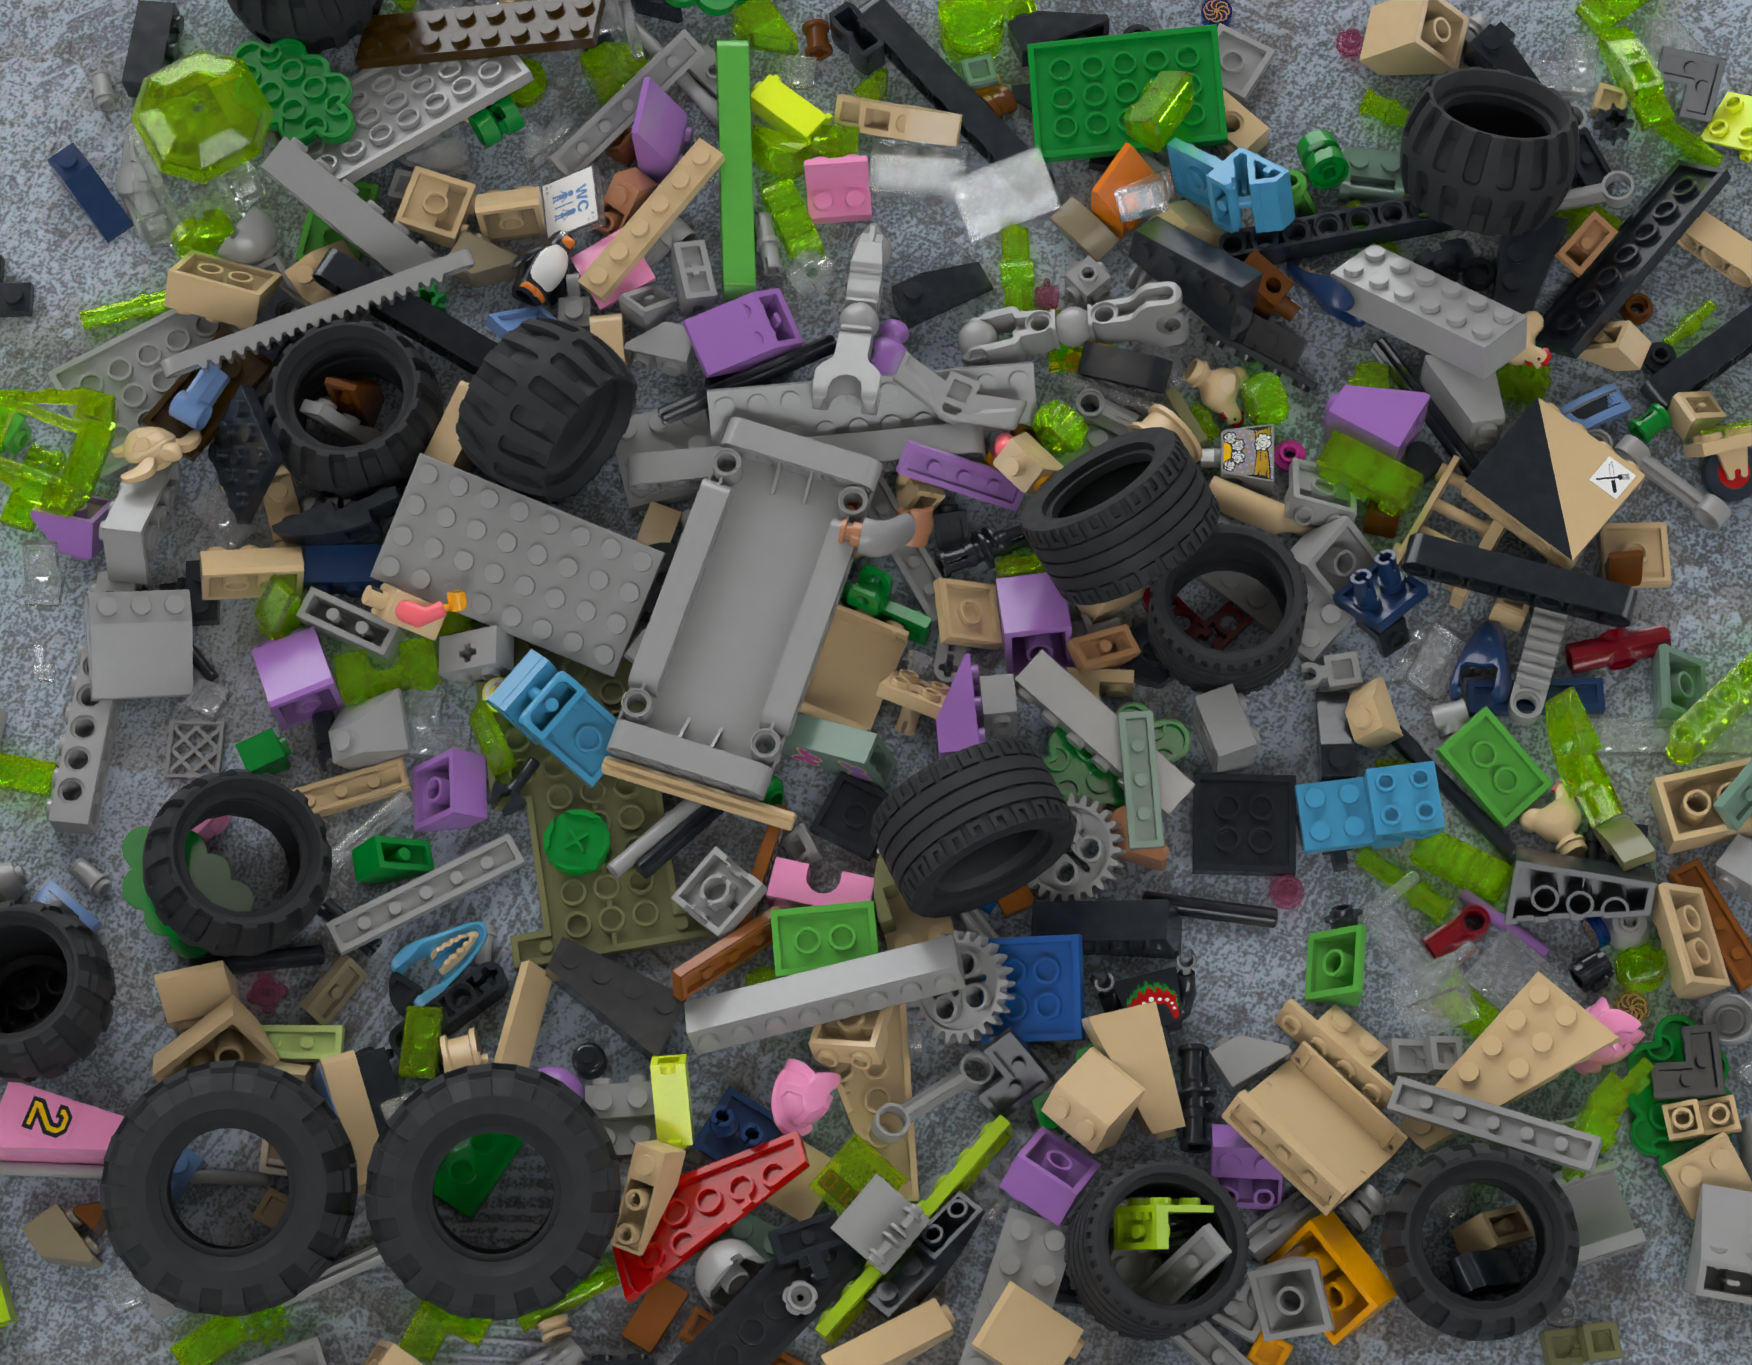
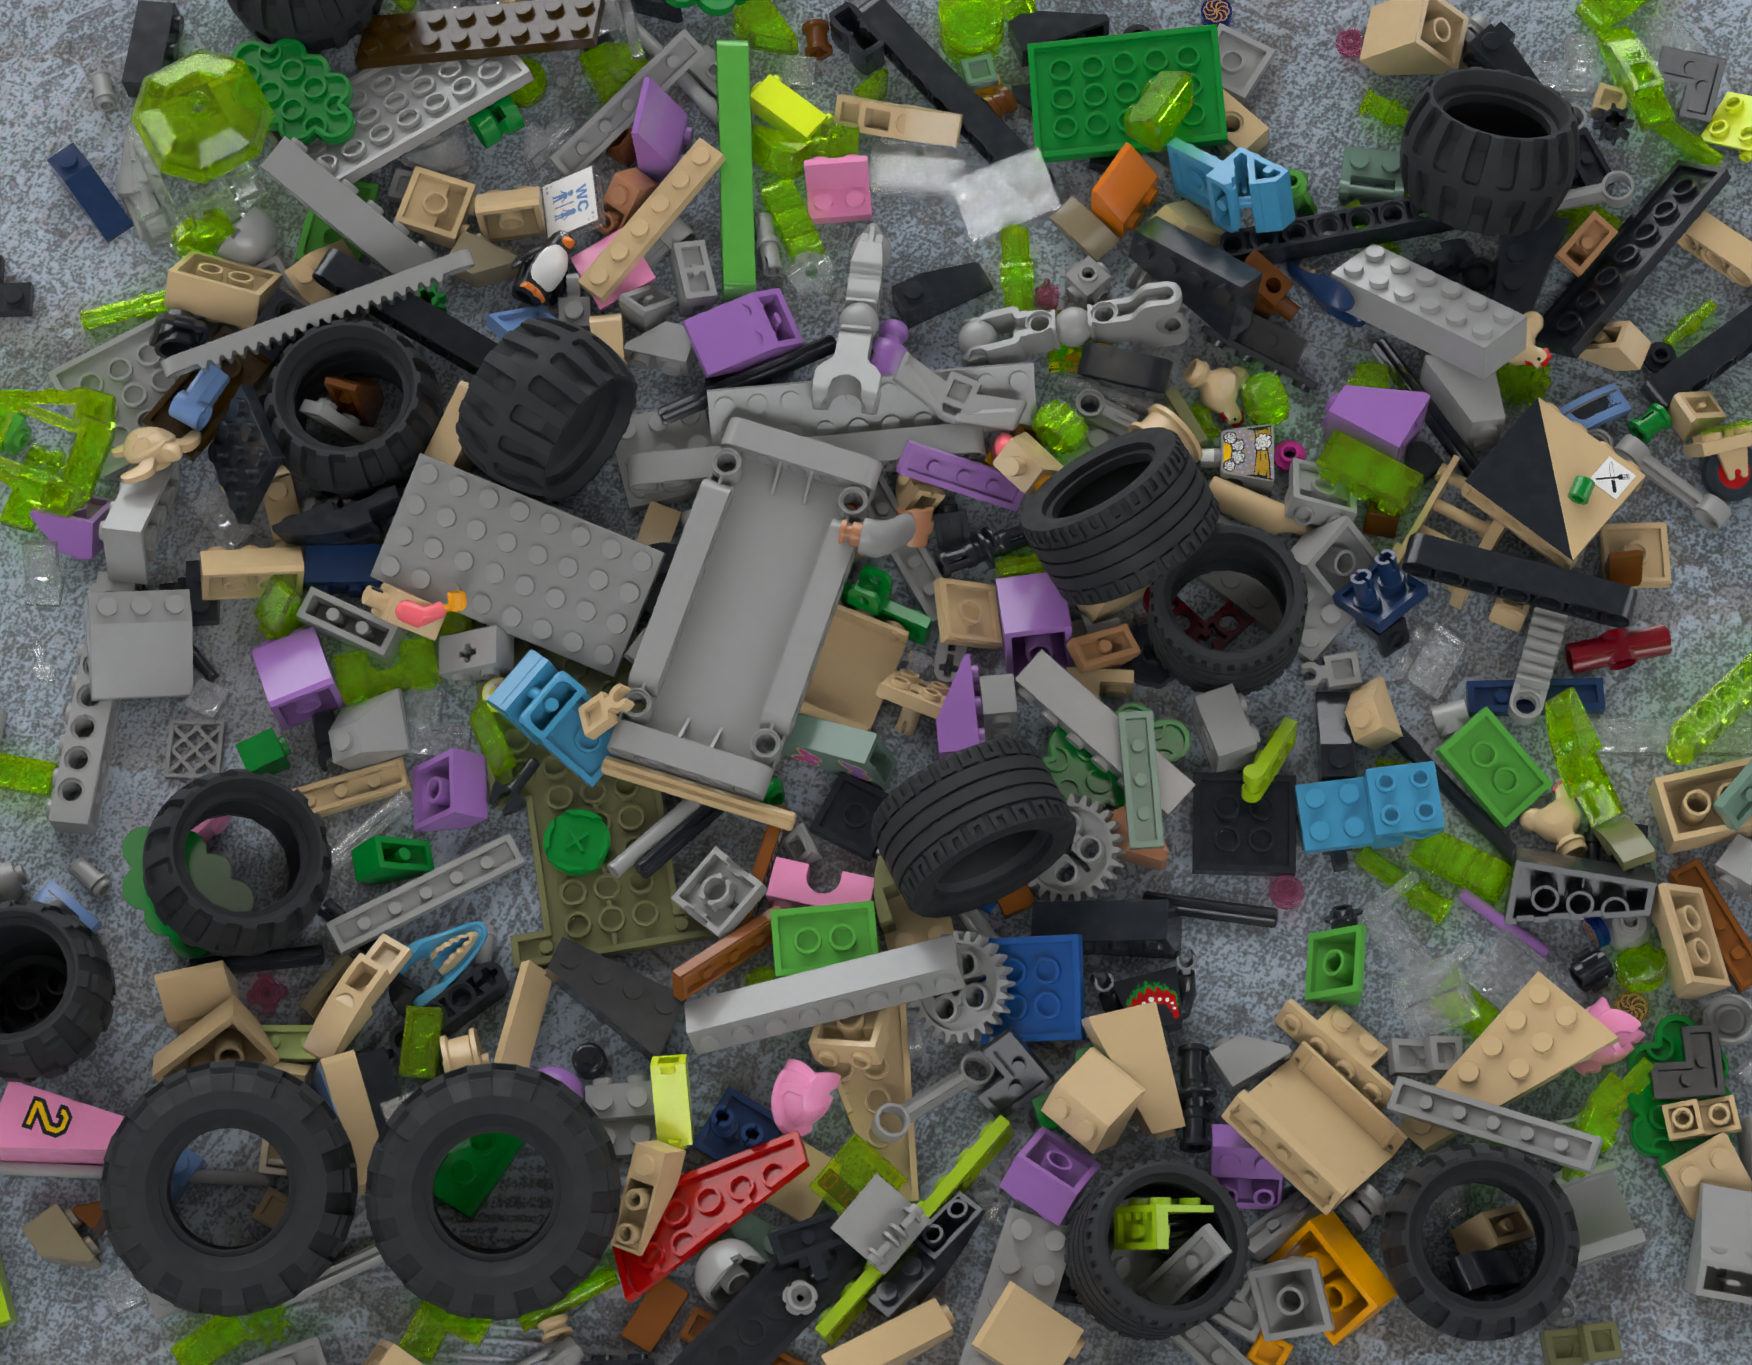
clear slope [1113,170,1177,222] -> none
green wheel [1296,129,1349,190] -> none
dark red piece [1422,905,1490,965] -> none
dark blue animal [1449,620,1512,703] -> none
reddish brown plate [1620,293,1653,325] -> none
sand green slope [1651,643,1708,726] -> none
none -> black piece [149,309,208,359]
none -> tan slope [303,933,412,1060]
none -> tan plate [578,683,635,740]
none -> lime plate [1241,717,1298,803]
none -> green piece [1568,475,1595,505]

